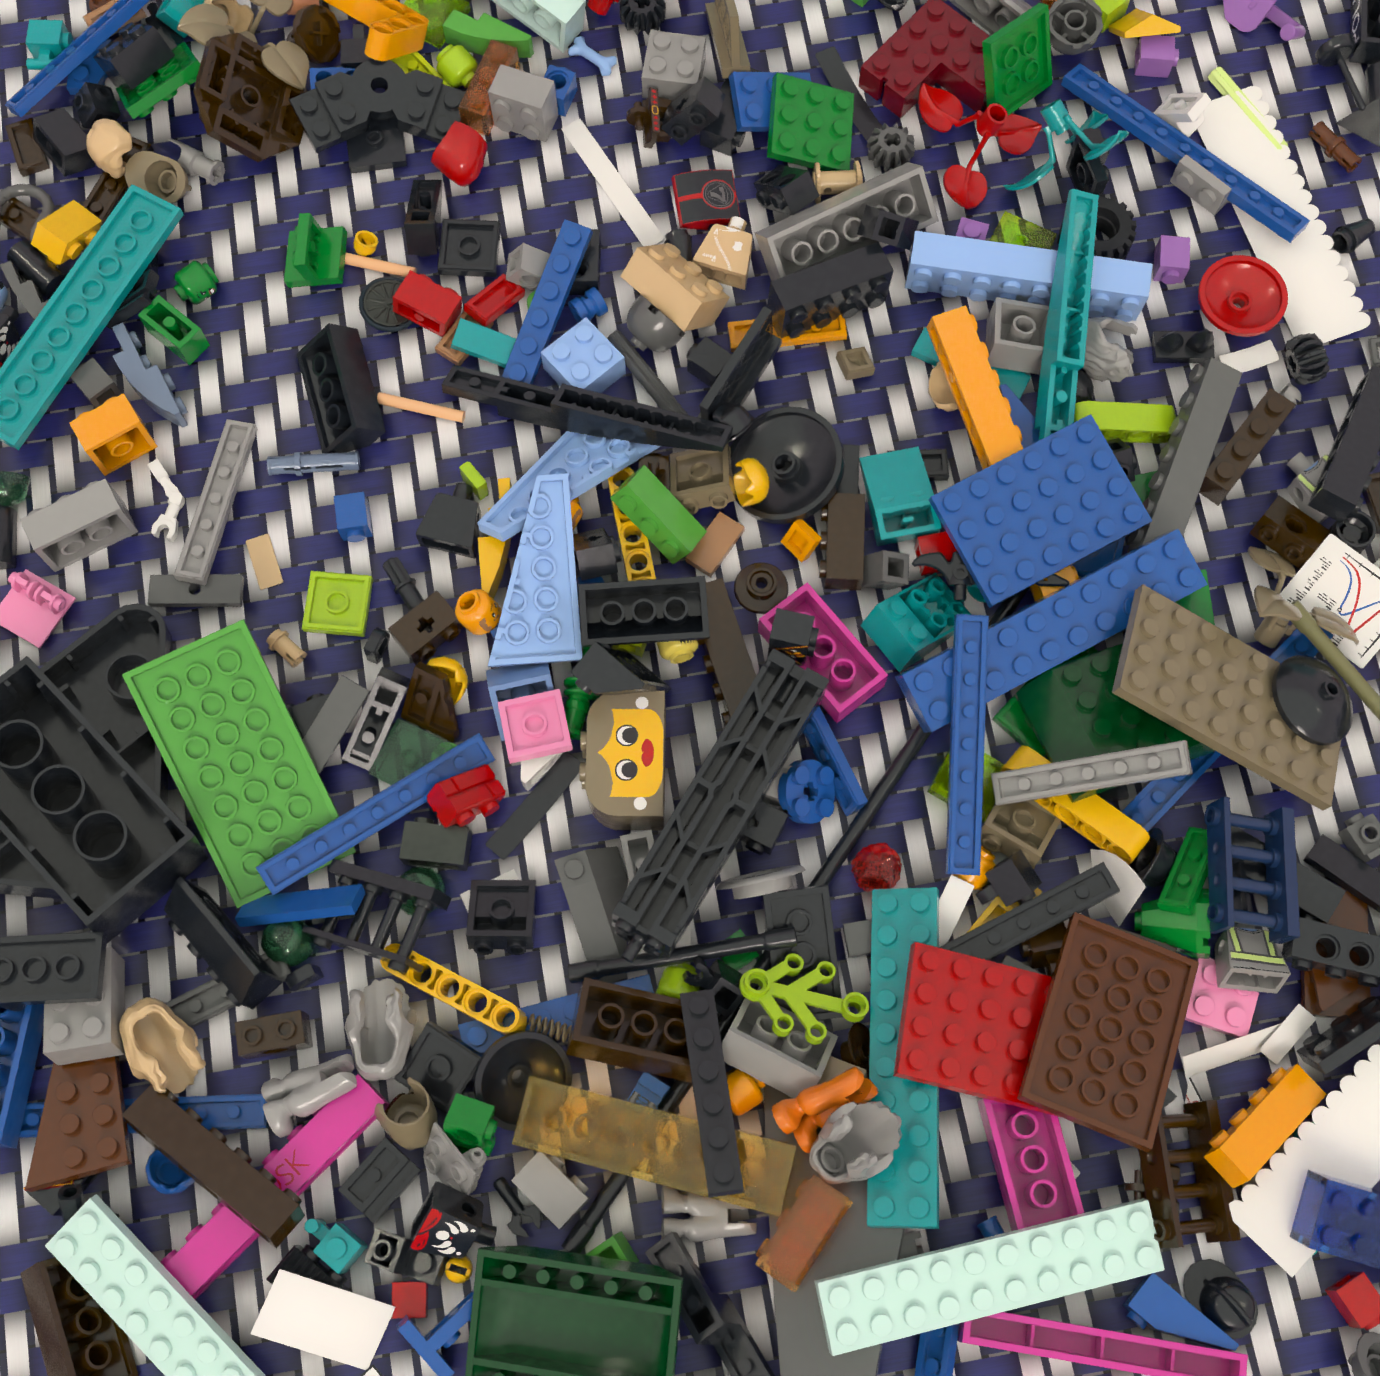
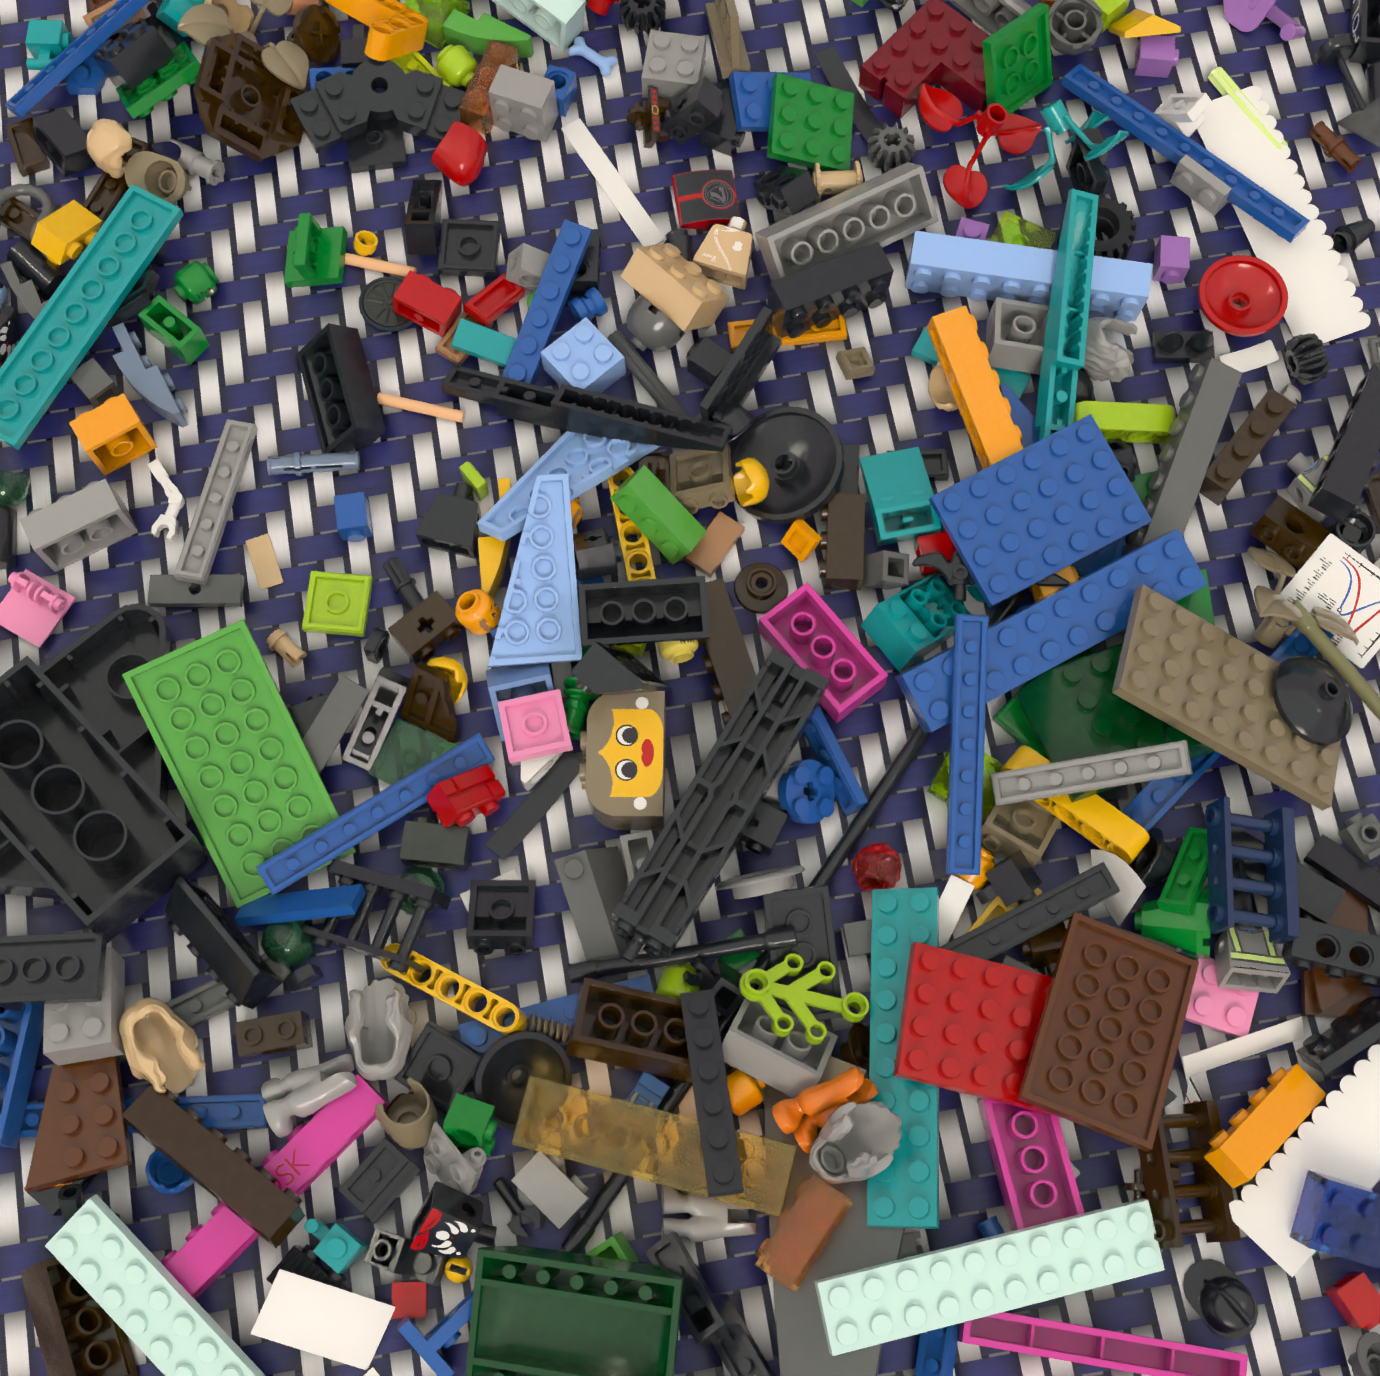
black brick [73,82,121,129] -> none
black brick [767,608,819,666] -> none
black slope [857,205,919,250] -> none
blue slope [1122,1273,1239,1351] -> none
white sticker [1259,1004,1317,1065] -> none

